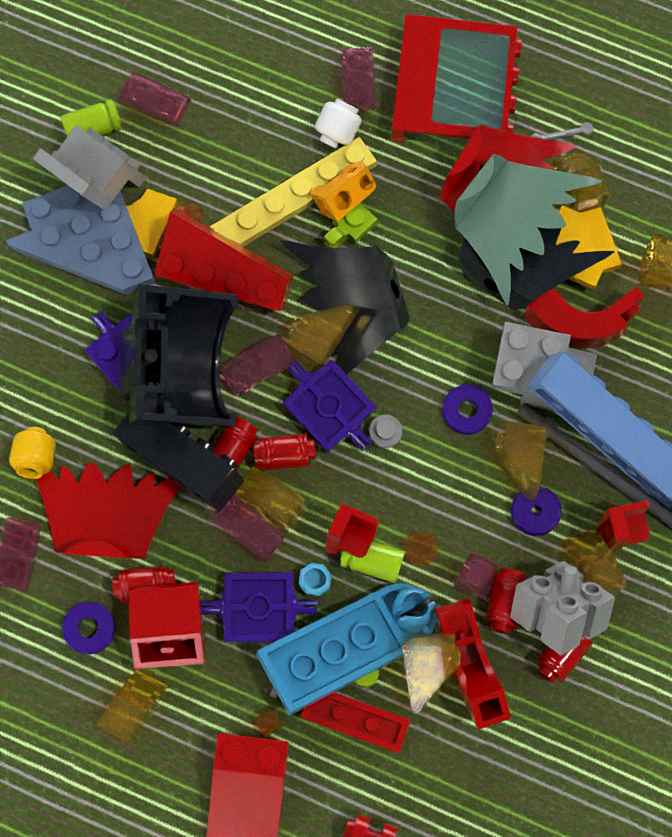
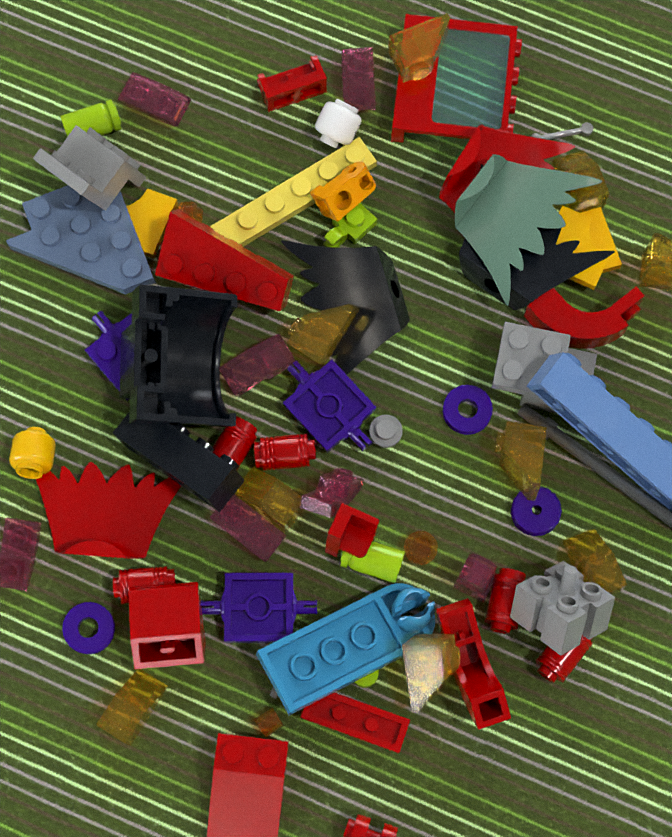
medium azure tile [298,563,332,598] -> none
red panel [597,500,650,554] -> none
none -> red hinge [257,55,327,112]
none -> clear pink slope [300,468,364,518]
none -> clear yellow slope [388,13,450,83]

